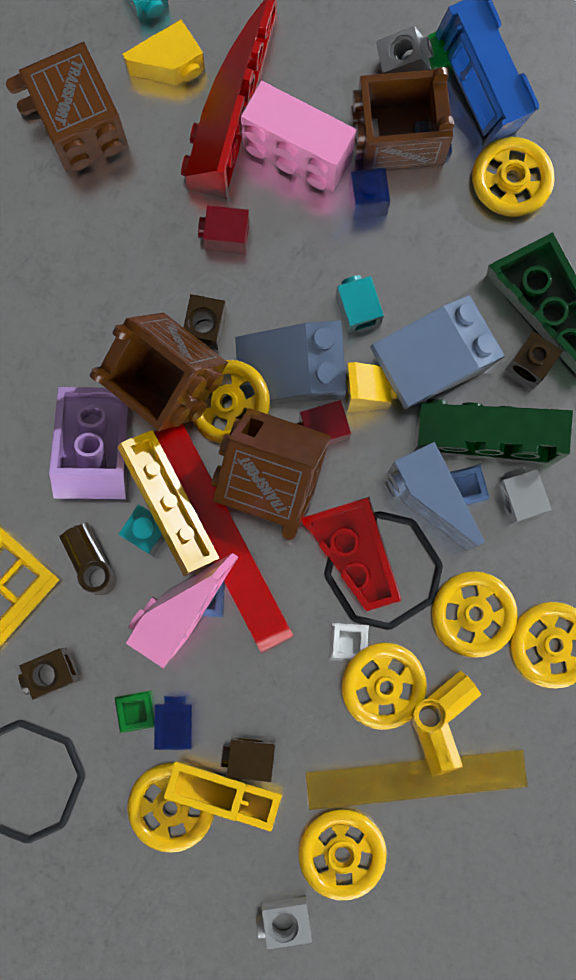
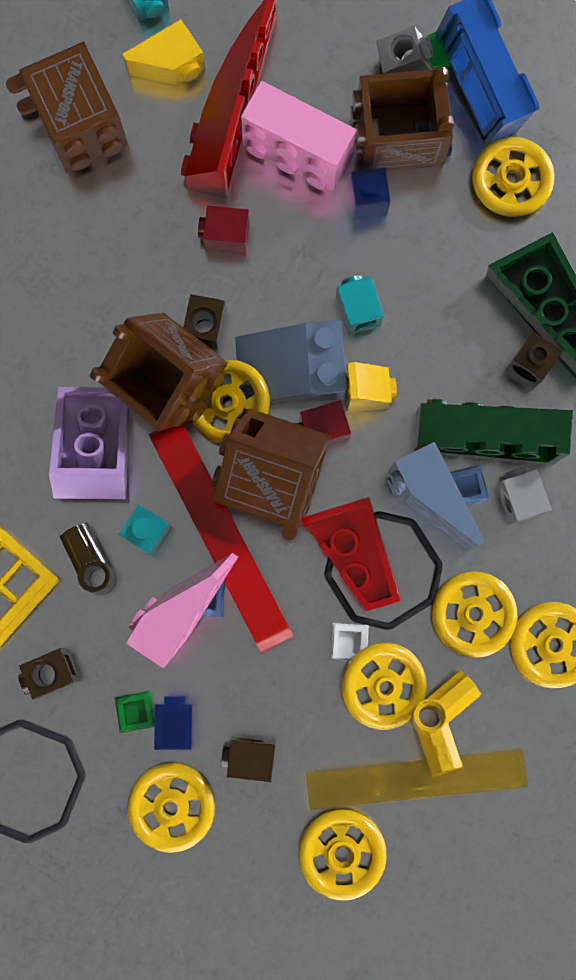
fence [117,430,219,576] -> none
yellow slope [164,761,282,832] -> none
light grey brick [256,896,312,949] -> none
sand blue slope [370,295,505,409] -> none

